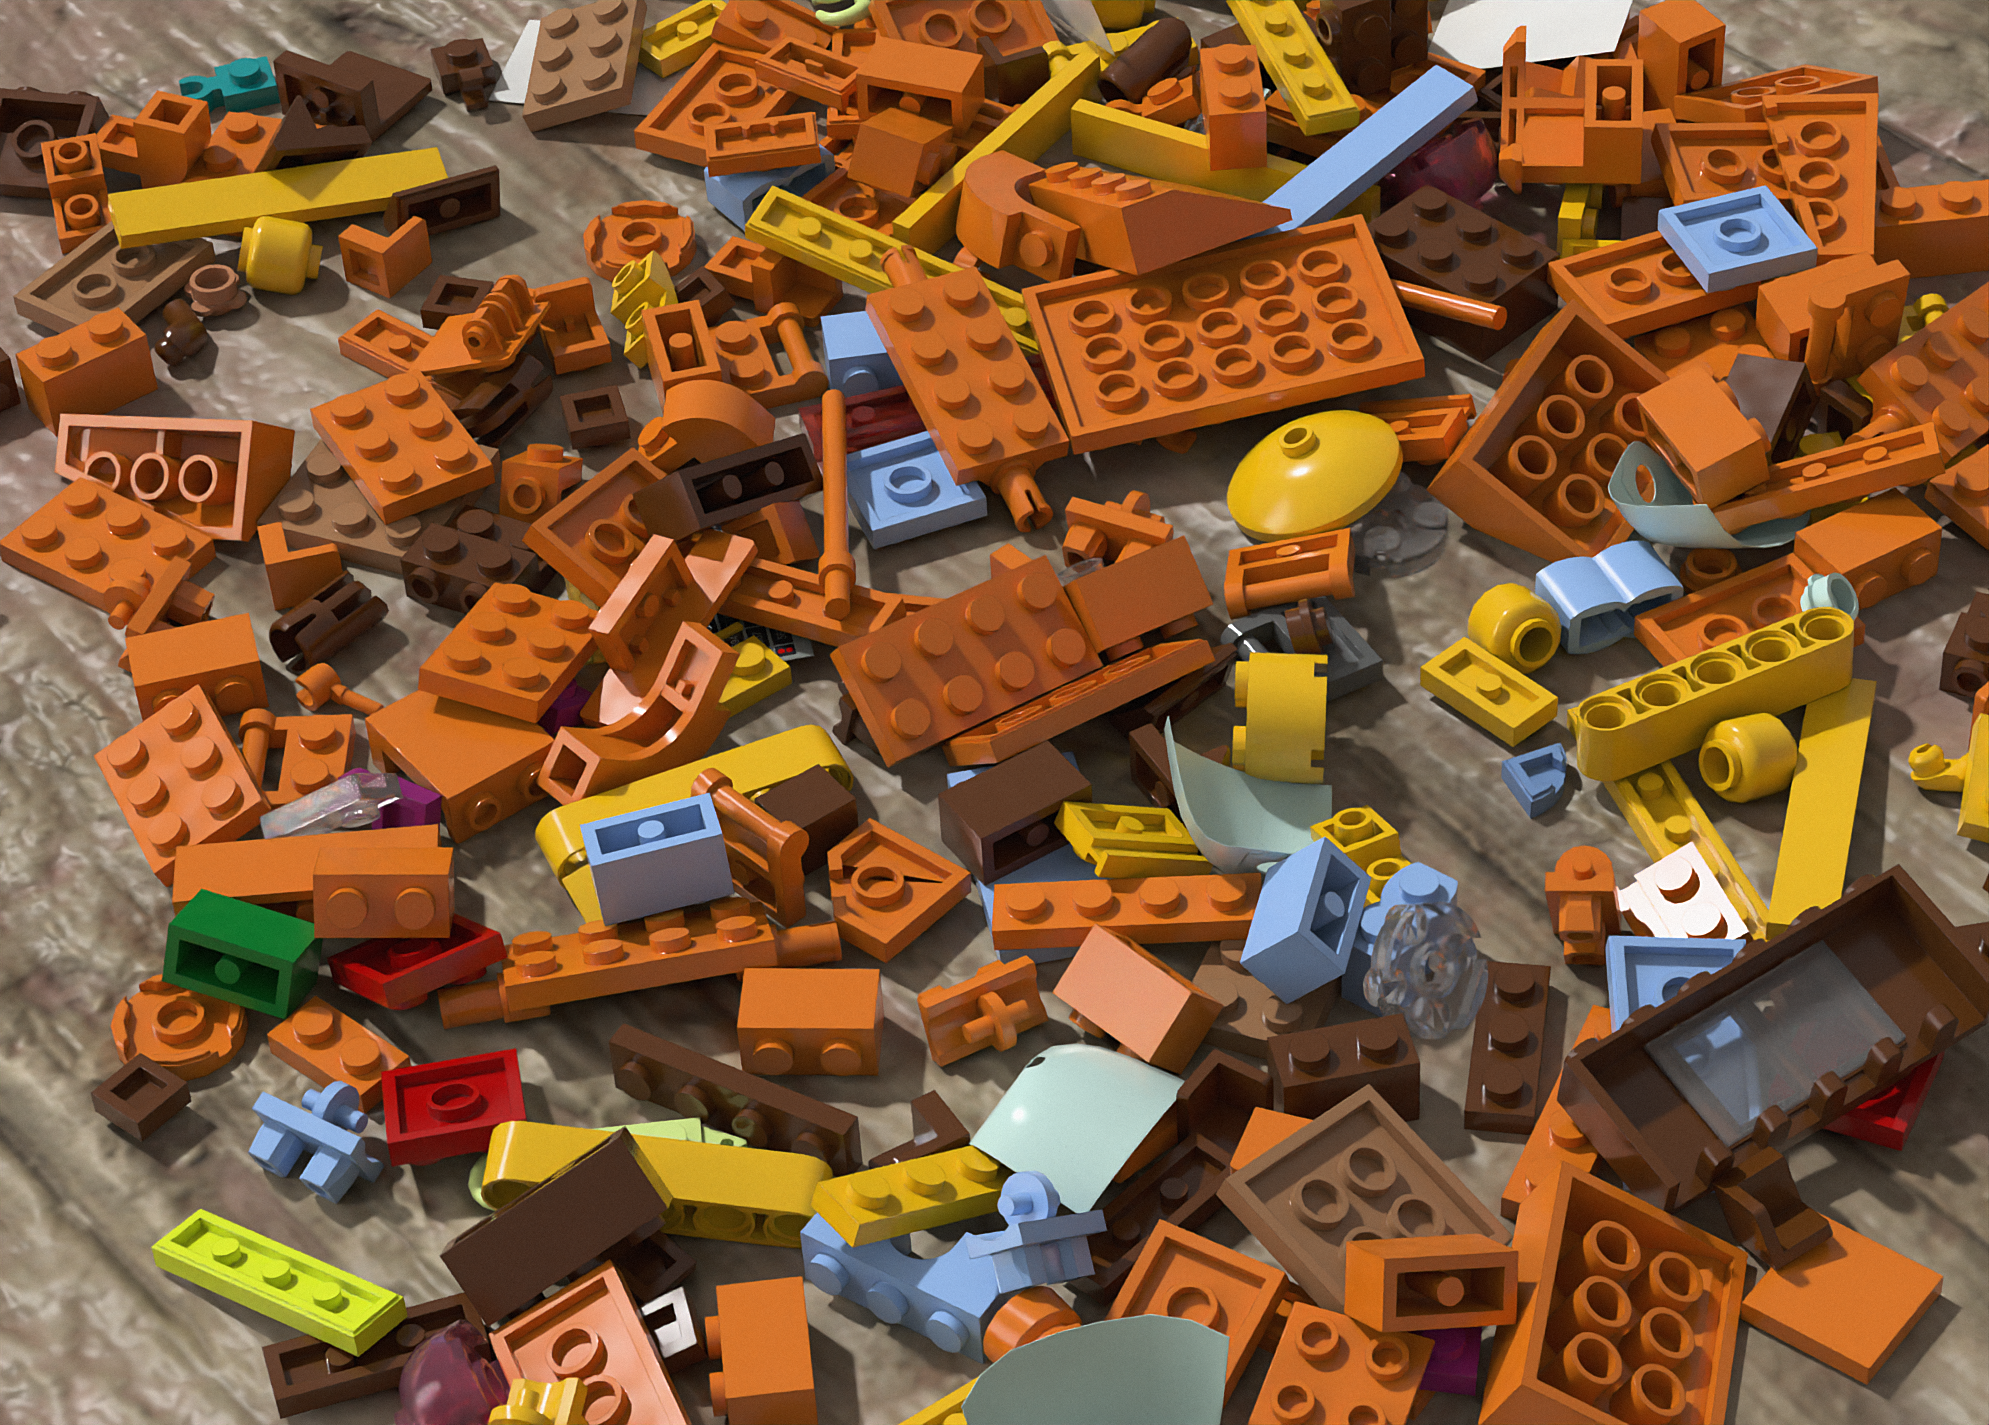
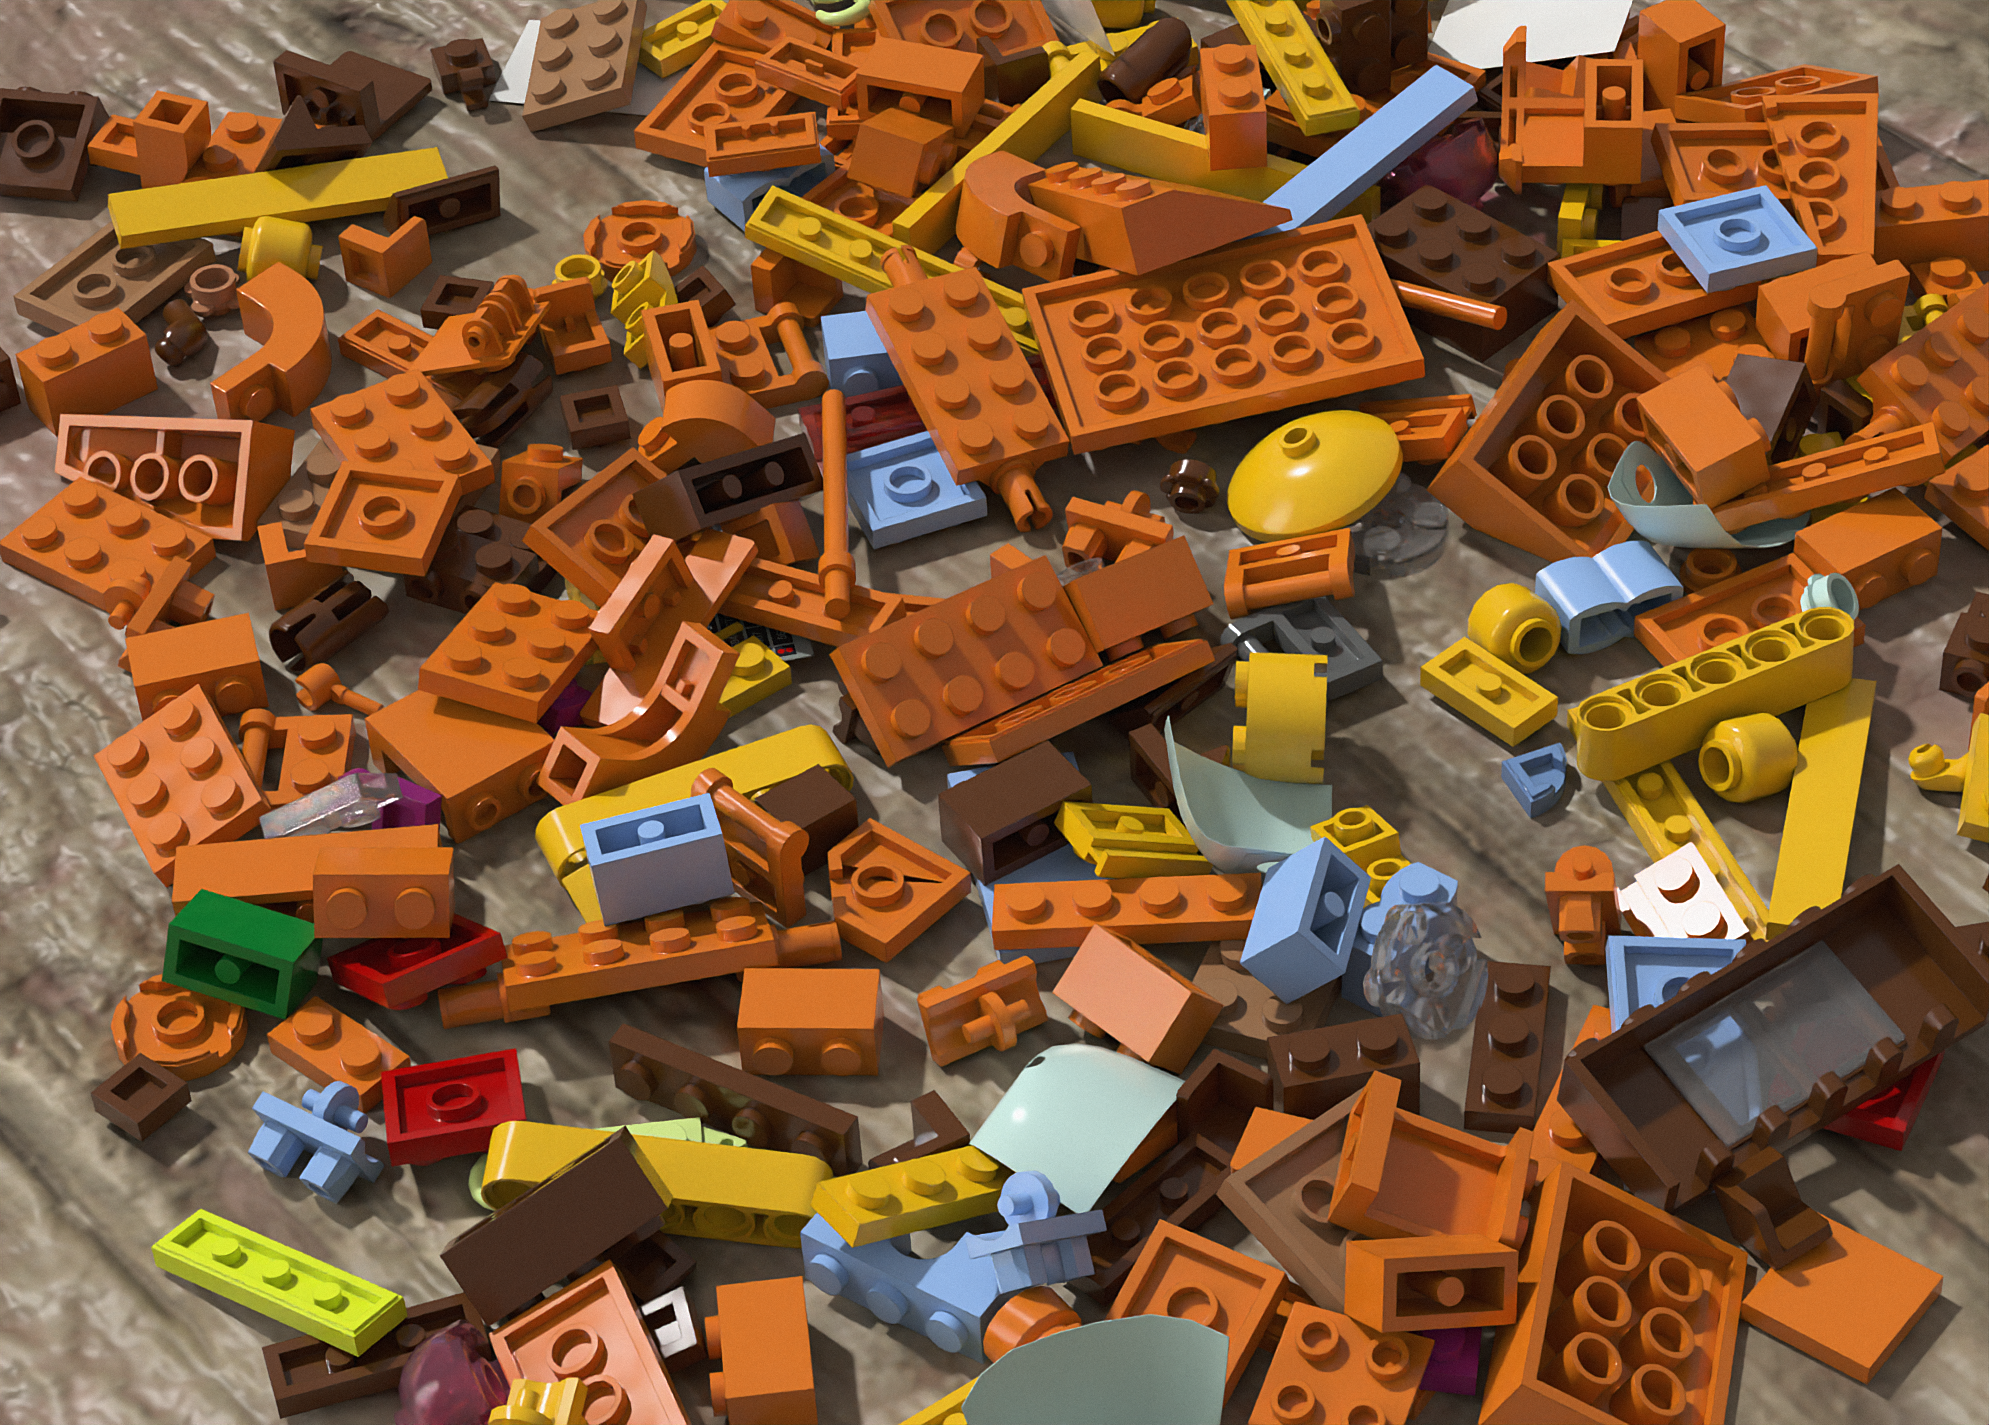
orange slope [41,133,112,254] -> none
teal plate [179,56,280,113] -> none
orange plate [704,236,766,301] -> none
reddish brown plate [1285,598,1334,655] -> none
none -> orange arch [210,262,332,422]
none -> orange plate [304,461,462,576]
none -> yellow plate [551,254,608,301]
none -> reddish brown plate [1160,460,1220,514]
none -> orange panel [1327,1071,1539,1251]
none -> orange plate [1909,255,1984,309]

